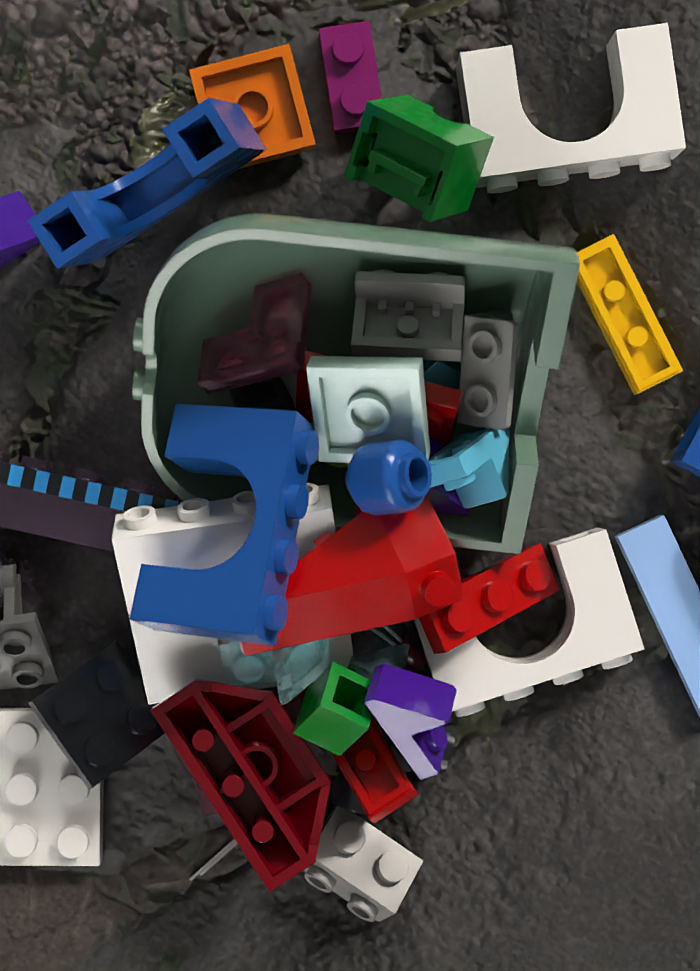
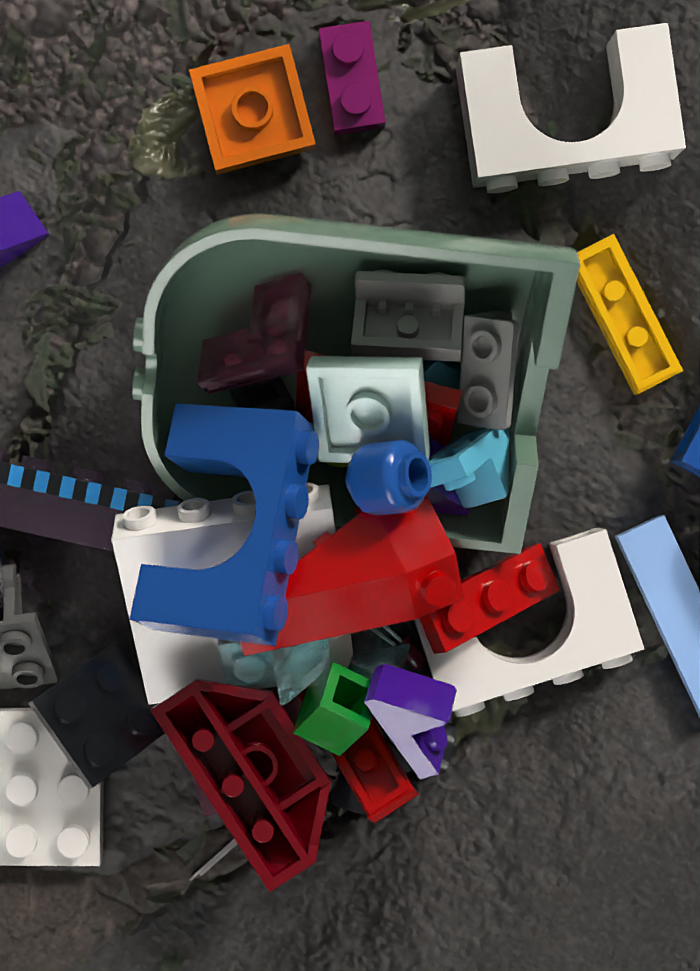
blue arch [27,98,267,269] -> none
light grey bracket [303,805,423,922] -> none
green piece [344,95,494,222] -> none

